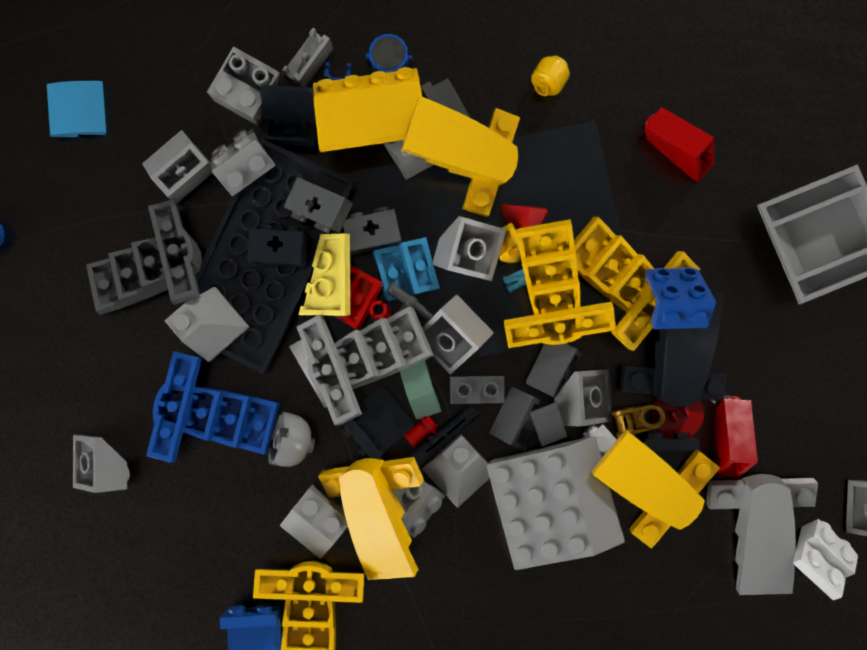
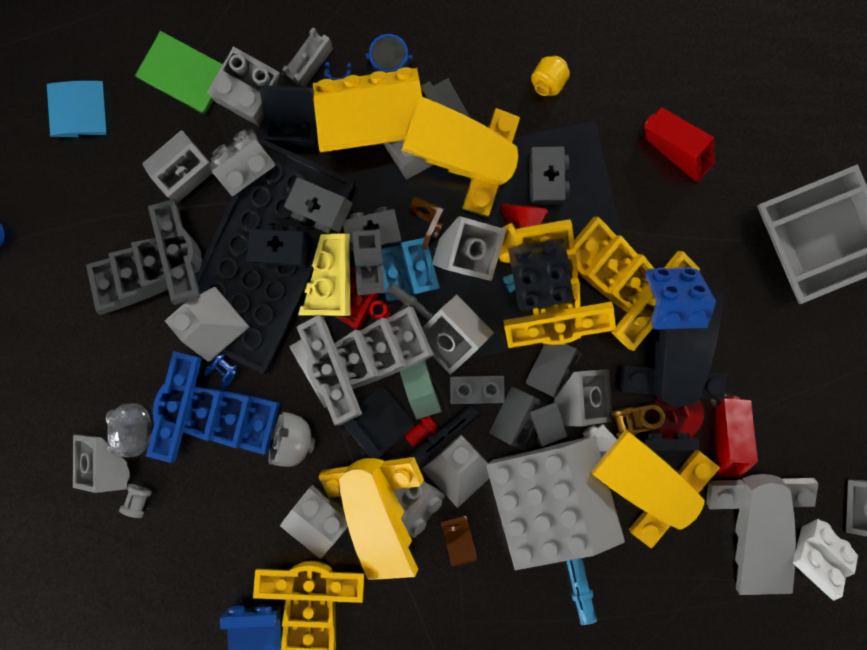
none -> clear tile [106,403,152,457]
none -> light grey bush [119,484,152,518]
none -> bright green tile [135,31,223,114]
none -> blue piece [204,354,237,391]
none -> dark grey slope [353,230,385,295]
none -> reddish brown bracket [409,197,443,250]
none -> reddish brown bracket [441,516,477,567]
none -> black bracket [508,239,573,310]
none -> dark grey brick [529,147,570,205]
none -> dark azure pin [567,558,597,625]

